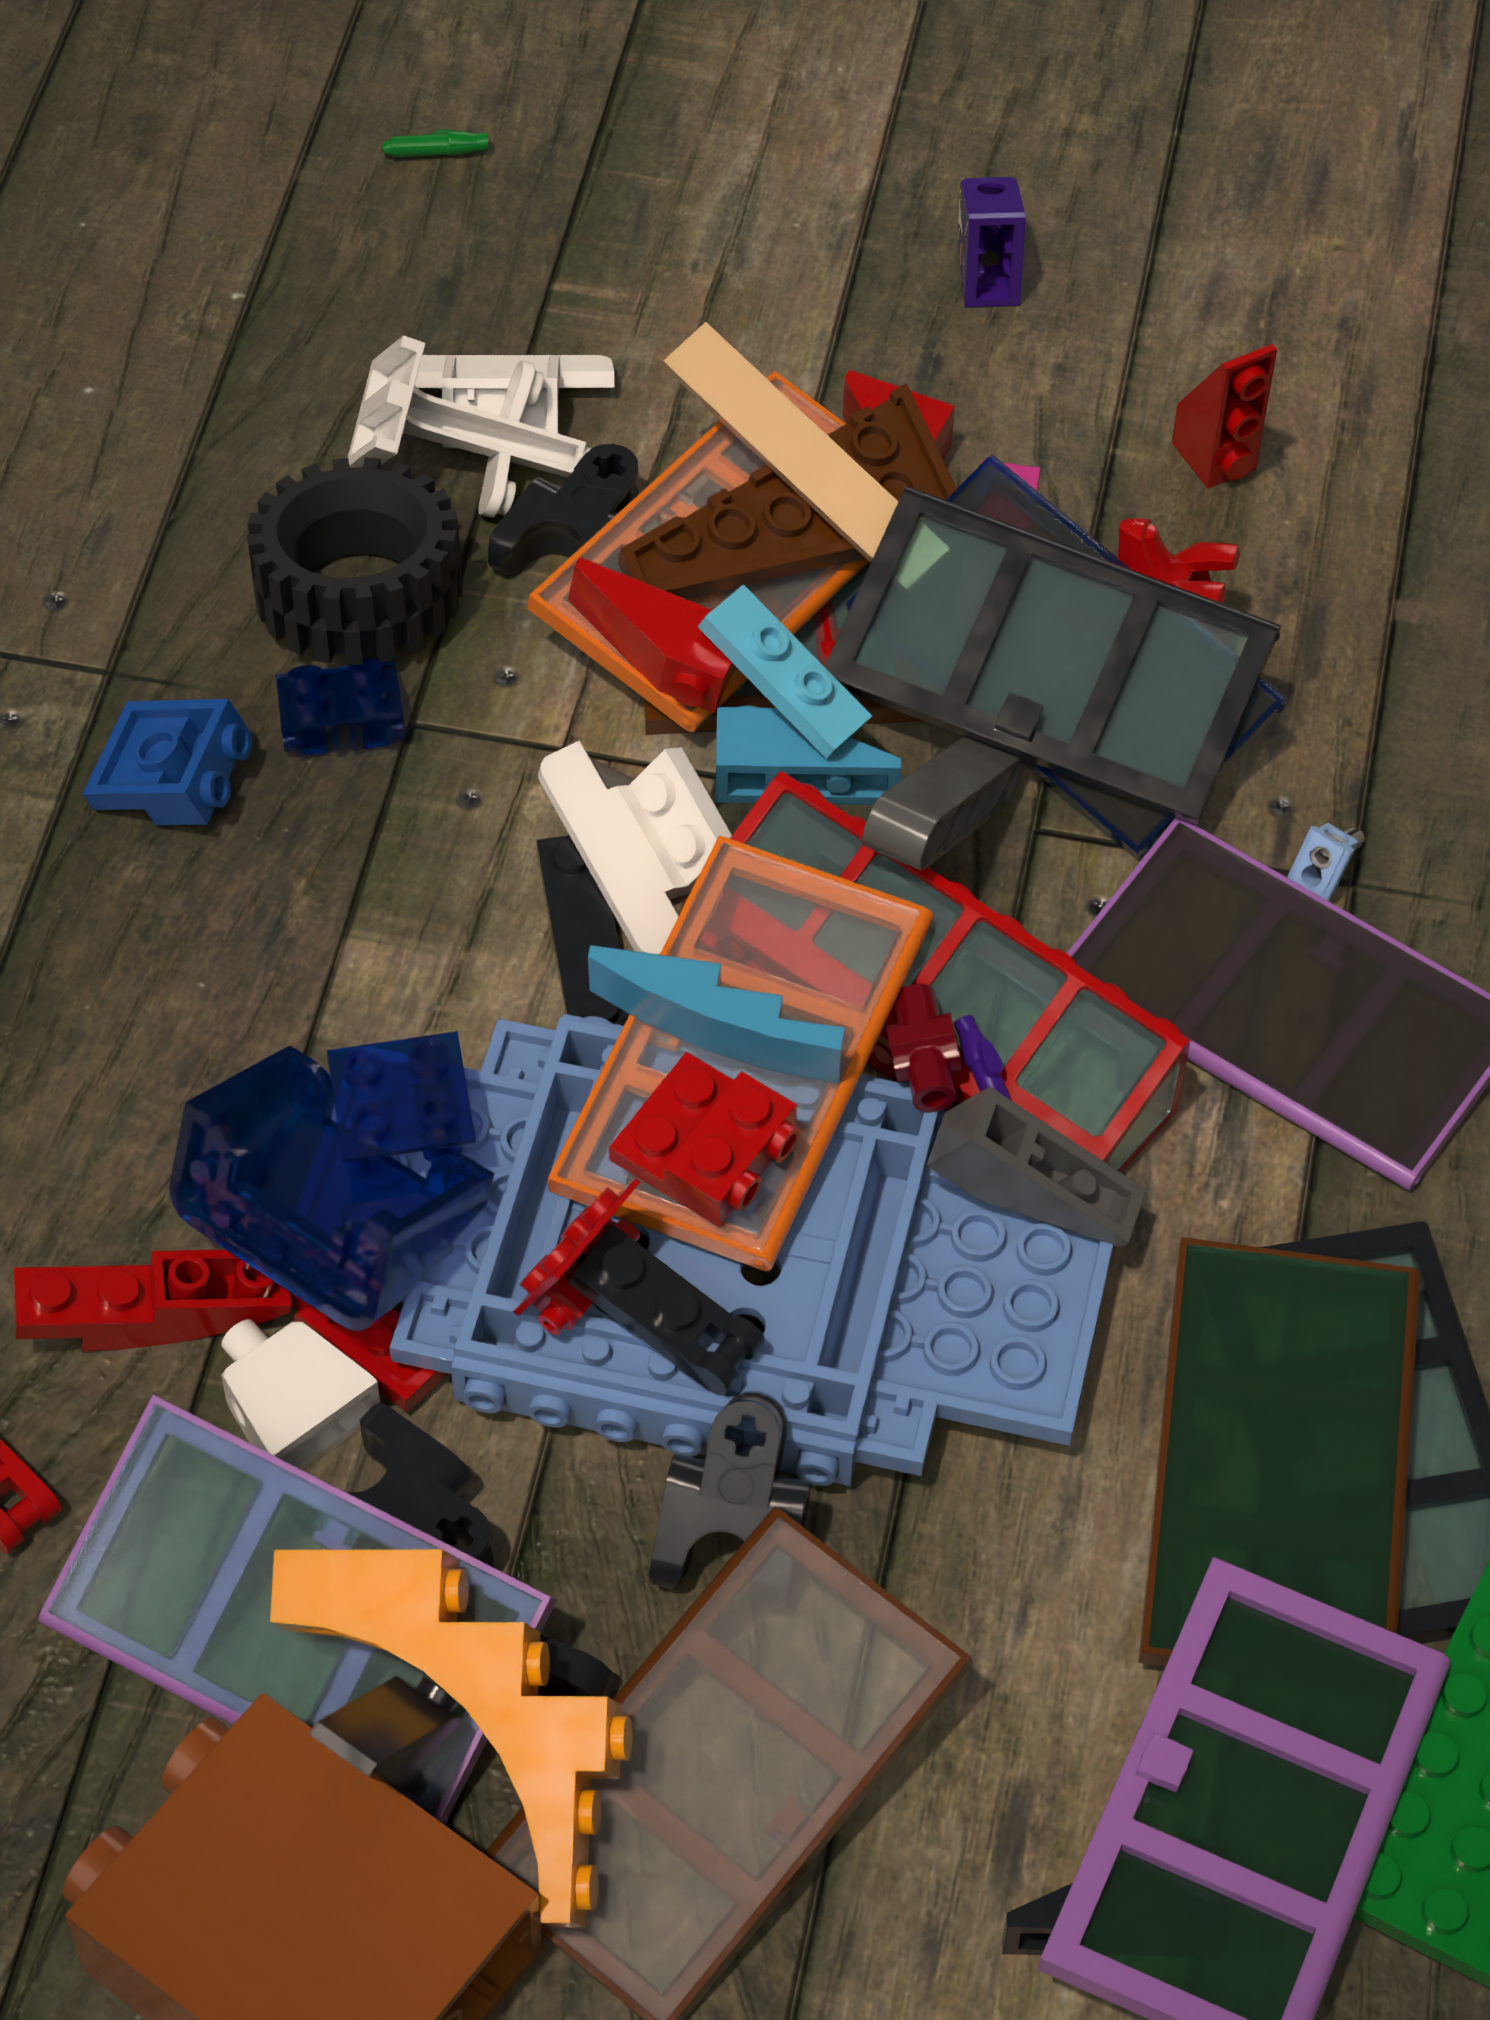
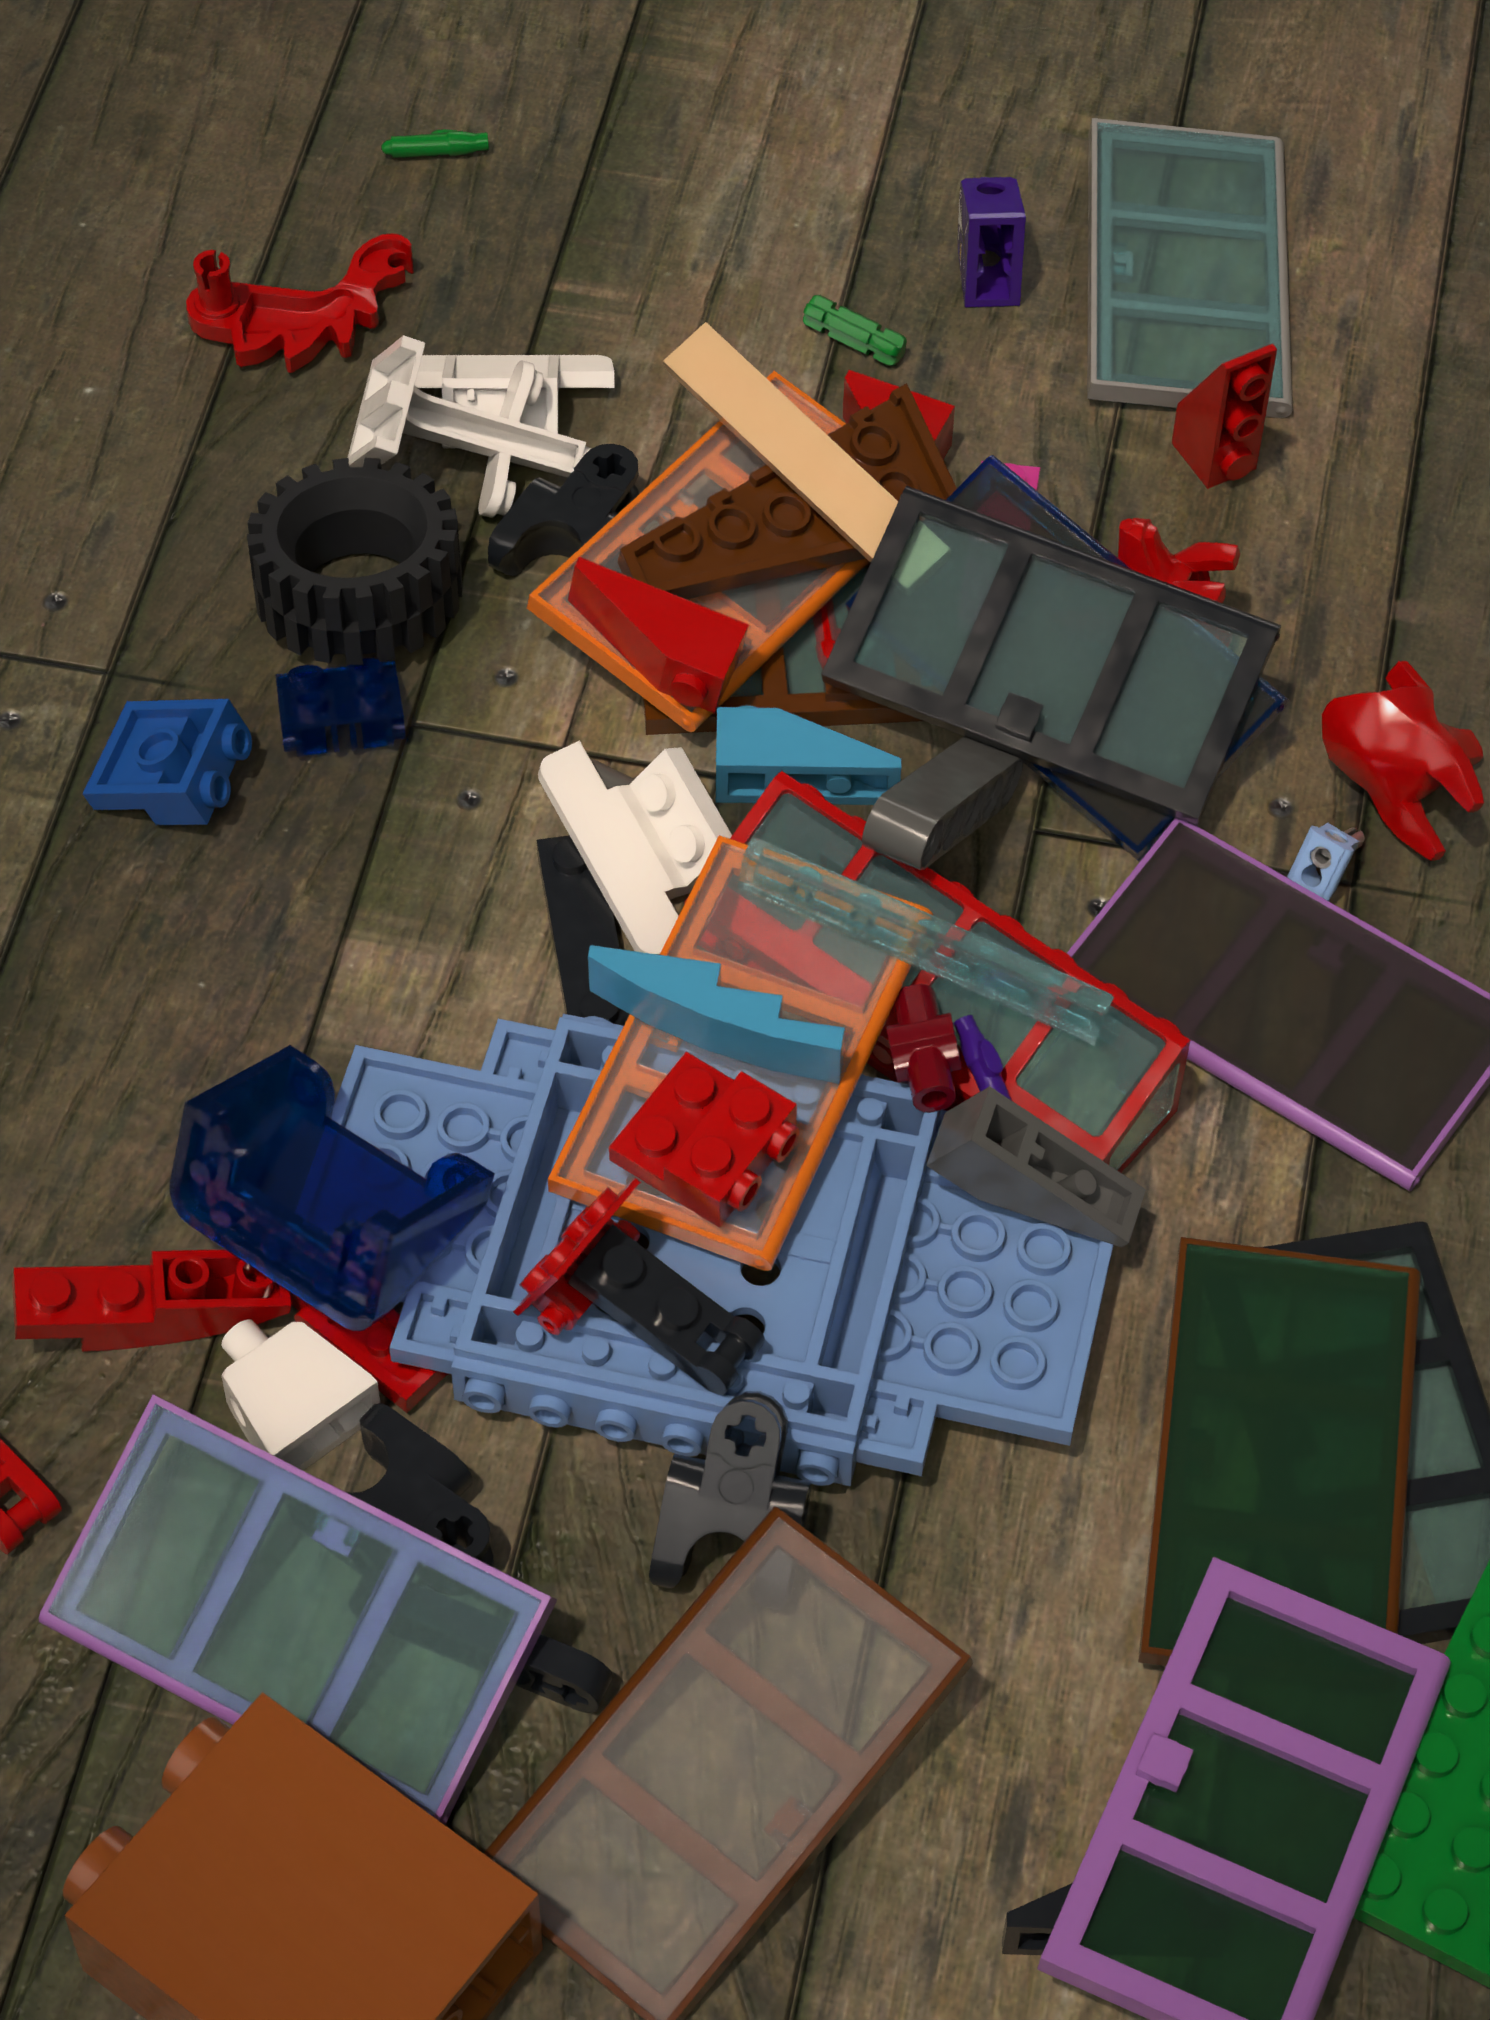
light orange arch [270,1549,633,1928] -> none
black slope [309,1676,469,1797] -> none
clear blue hinge [326,1031,476,1170] -> none
medium azure plate [698,584,872,759] -> none
none -> red animal [186,233,414,373]
none -> clear light blue tile [737,837,1114,1046]
none -> green axle [803,295,907,367]
none -> clear light blue door [1087,118,1292,418]
none -> red piece [1322,661,1484,861]

